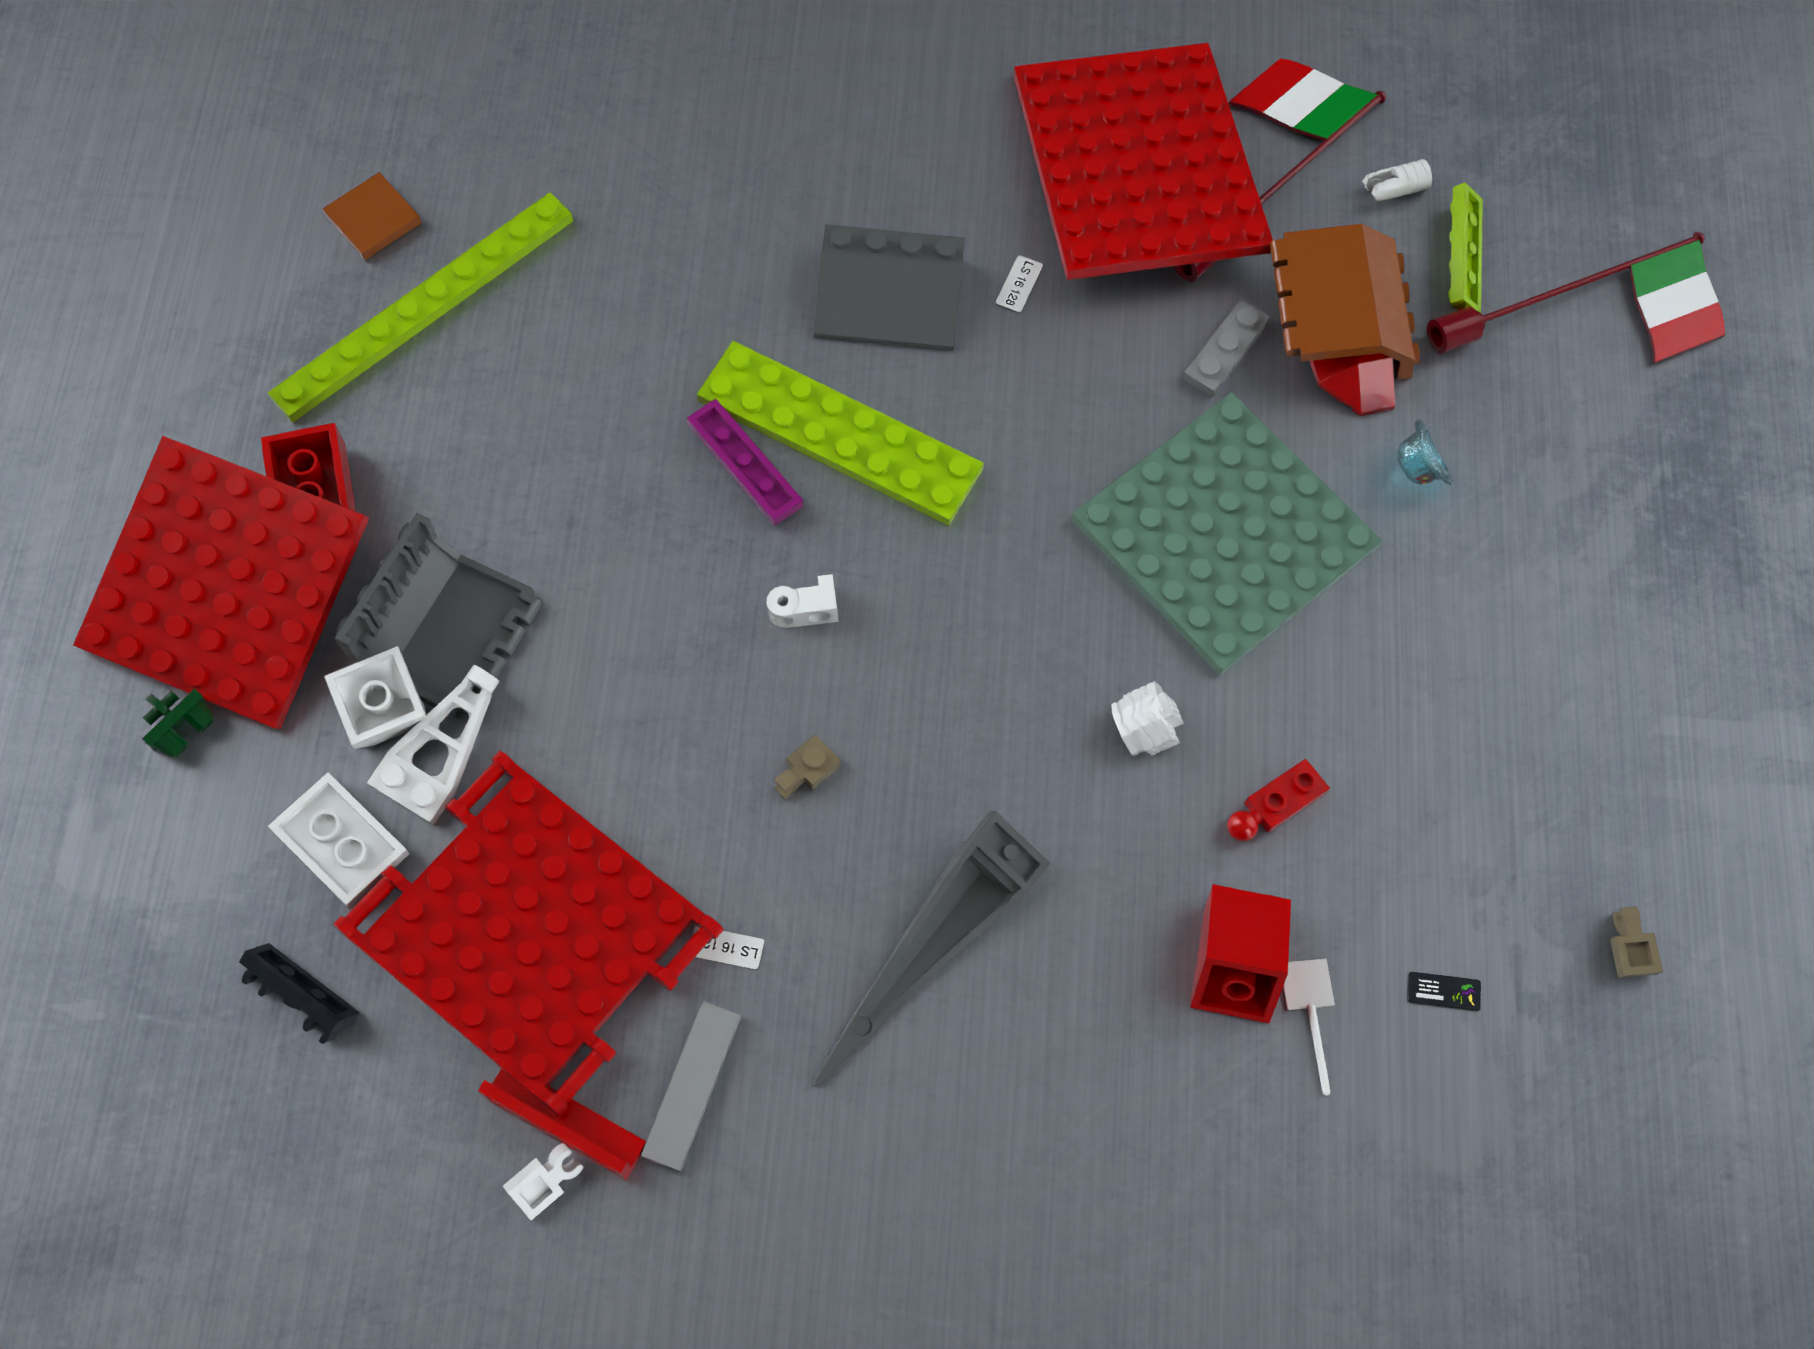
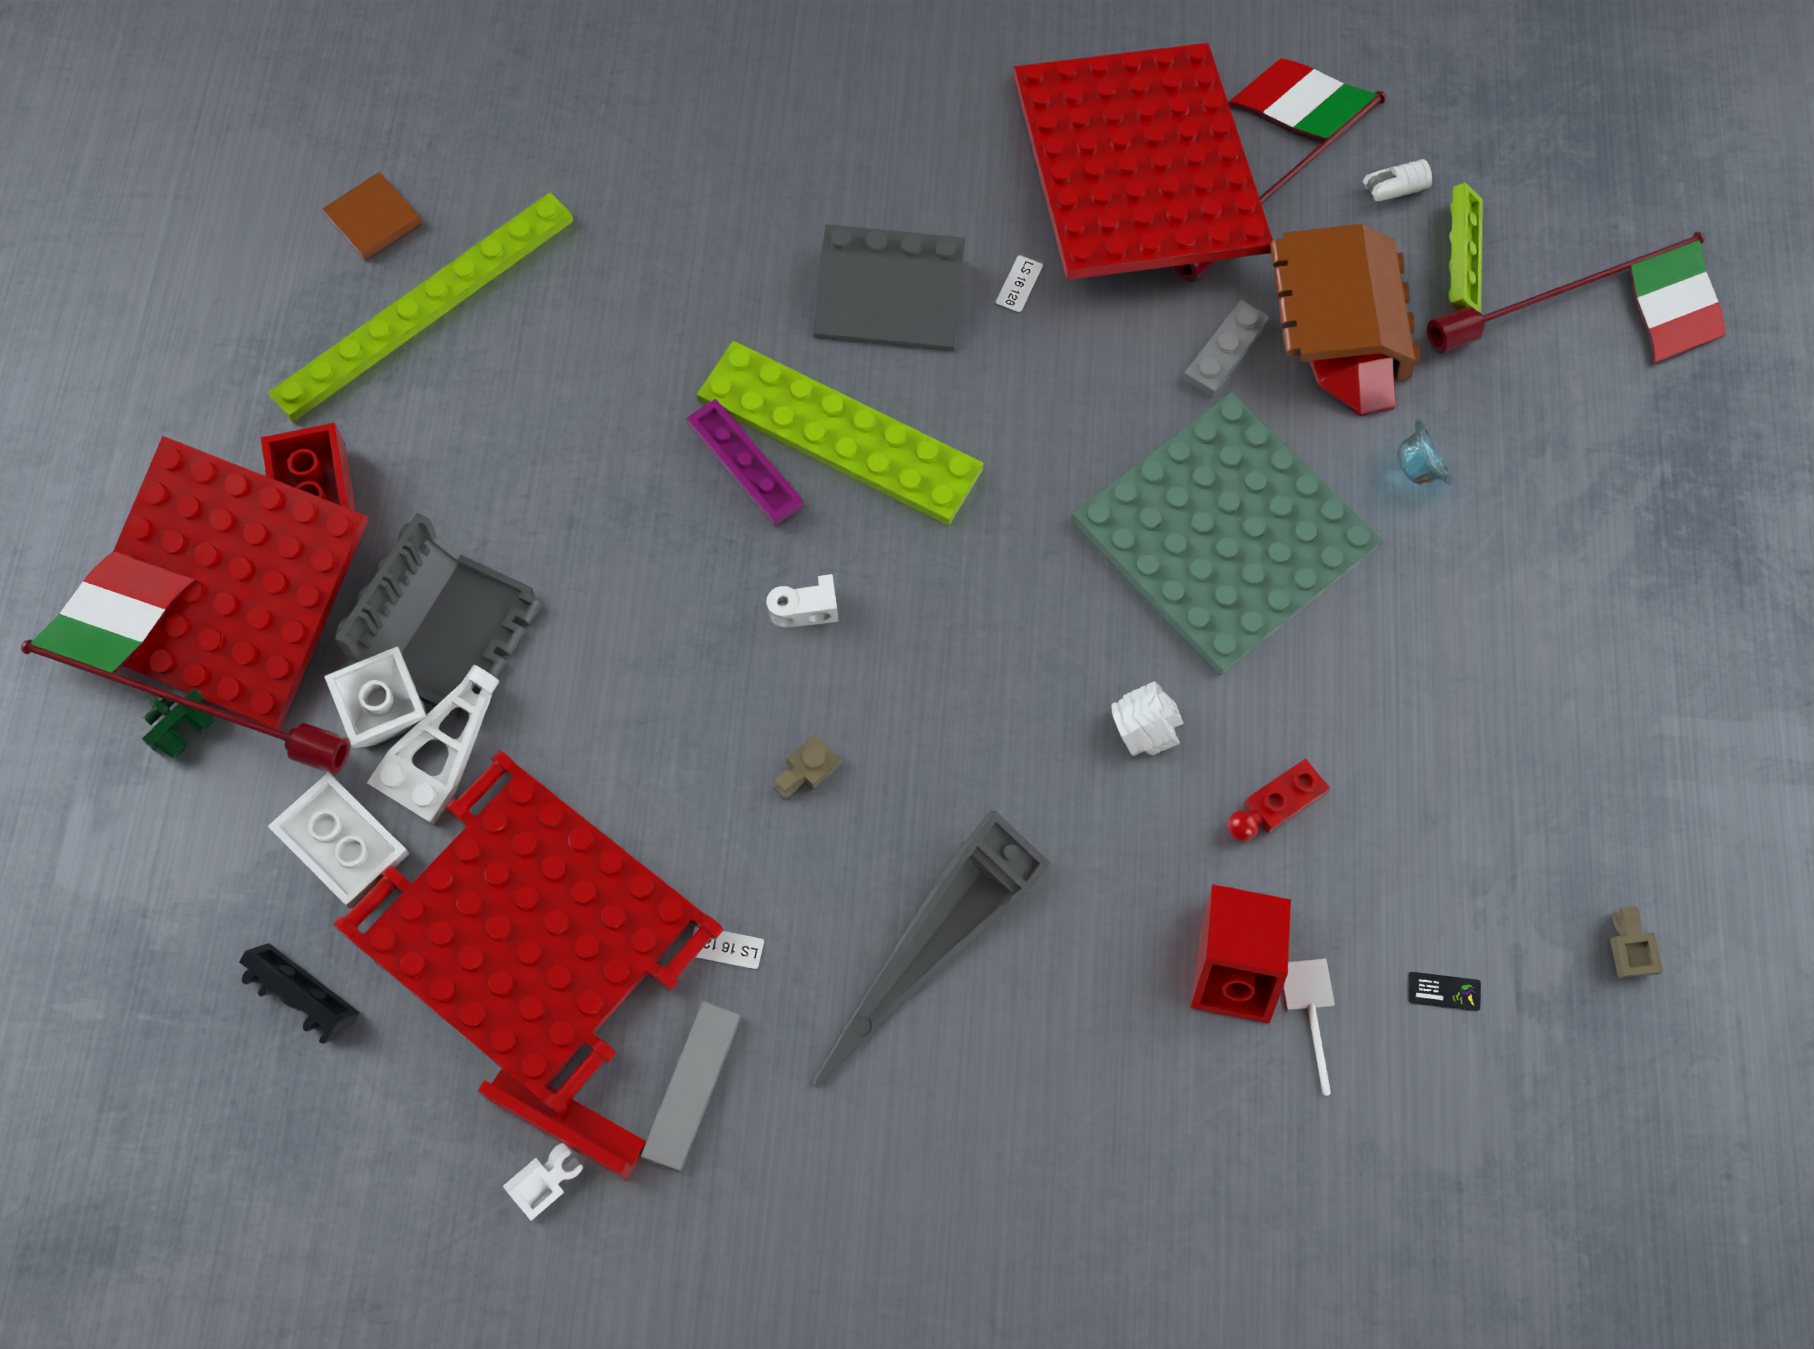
none -> flag [21,552,350,775]

